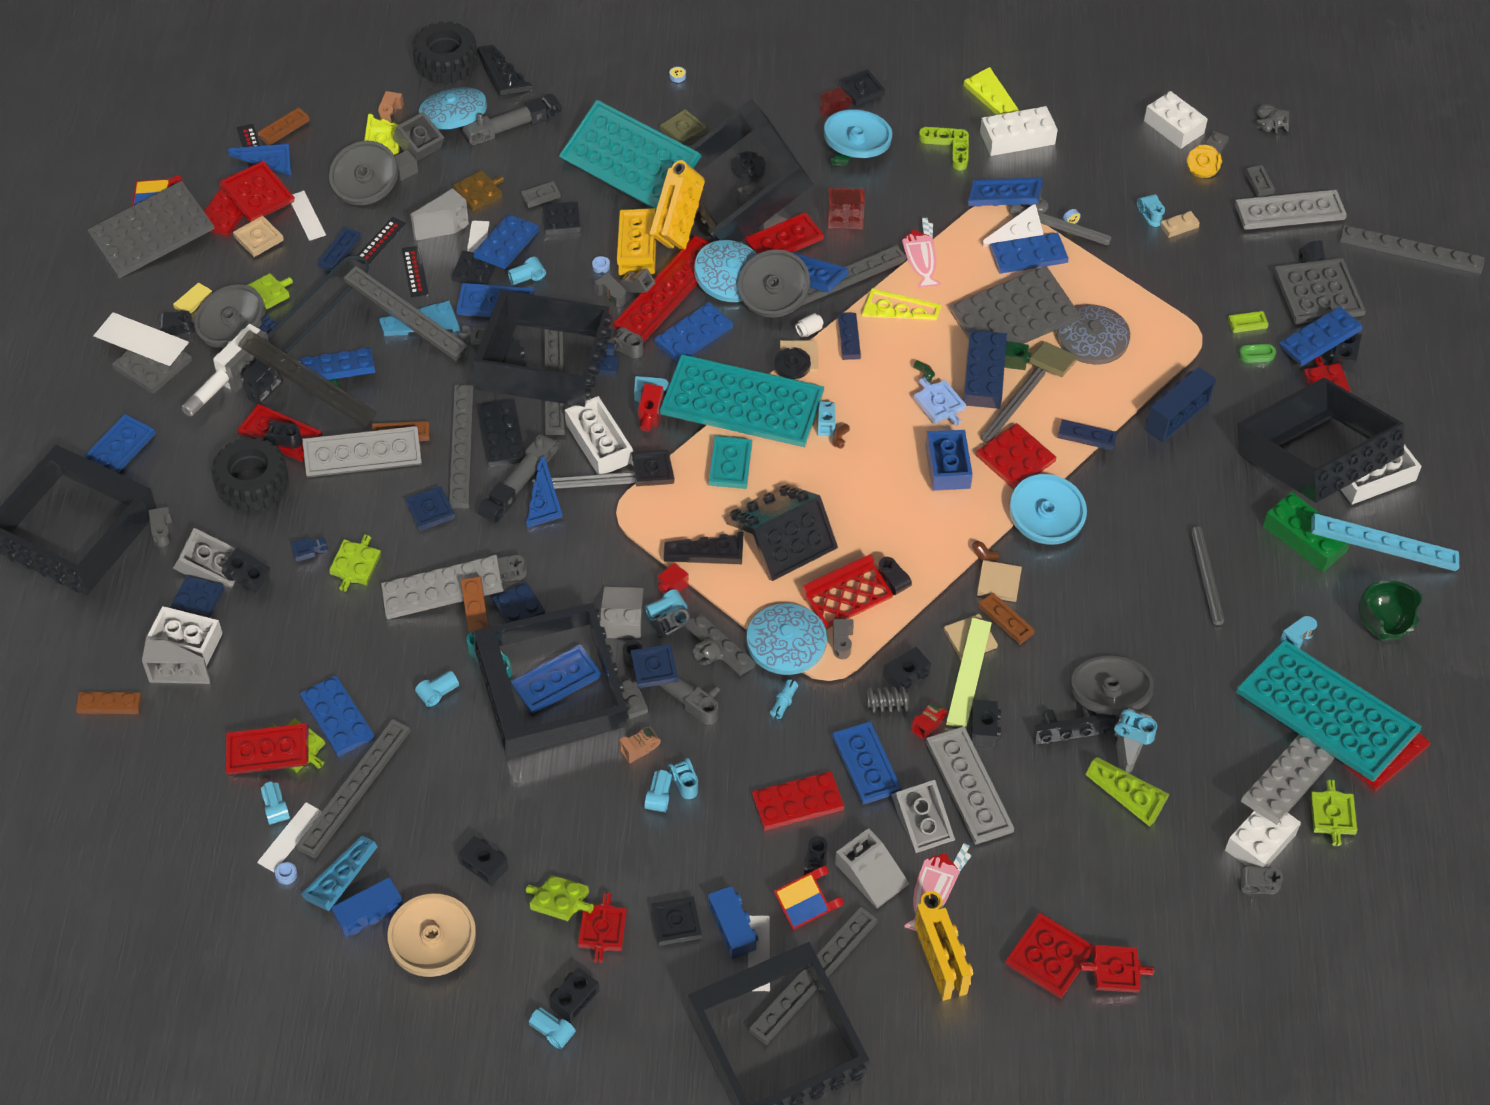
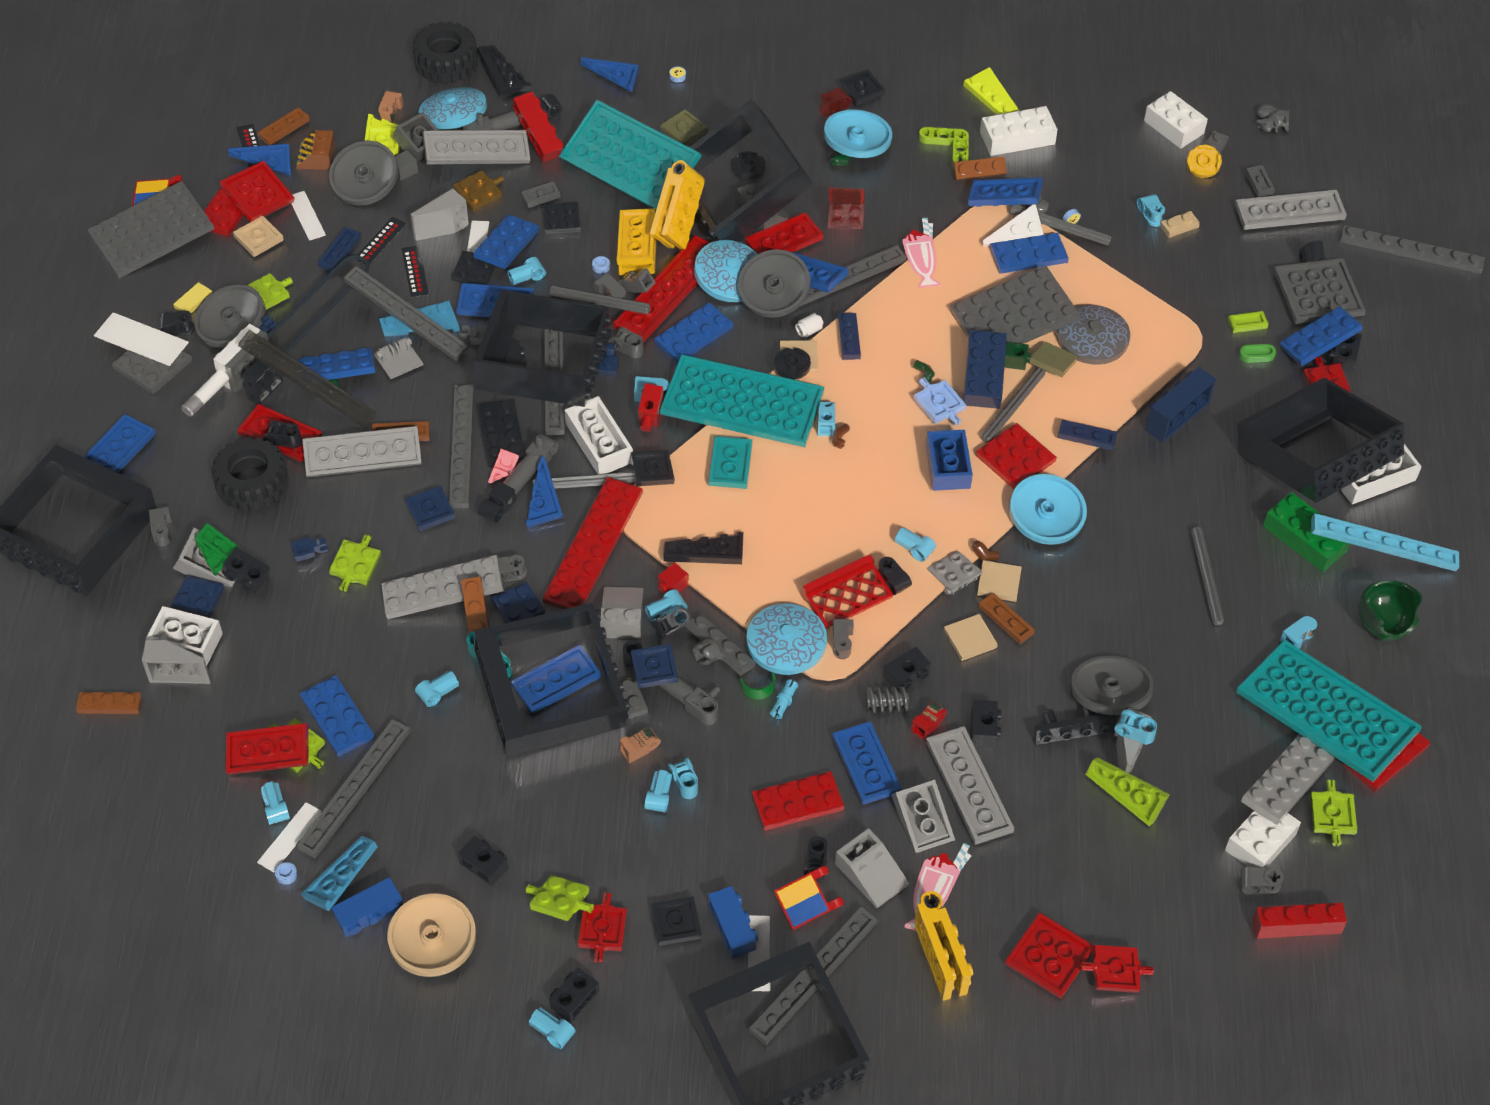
black bracket [724,484,838,581] -> none
neon yellow wing [862,289,941,320] -> none
yellowish green tile [946,618,992,728] -> none
none -> green wing [194,523,239,576]
none -> dark orange slope [296,130,336,170]
none -> light grey hinge [374,337,424,379]
none -> light grey plate [423,130,530,164]
none -> coral slope [488,448,519,483]
none -> red brick [512,91,563,163]
none -> red plate [543,477,643,609]
none -> dark grey axle [549,285,651,314]
none -> blue wing [581,57,639,92]
none -> green helmet [740,673,775,699]
none -> medium azure piece [895,527,936,562]
none -> light grey hinge [927,551,983,595]
none -> dark orange plate [953,156,1007,181]
none -> red brick [1252,903,1347,939]

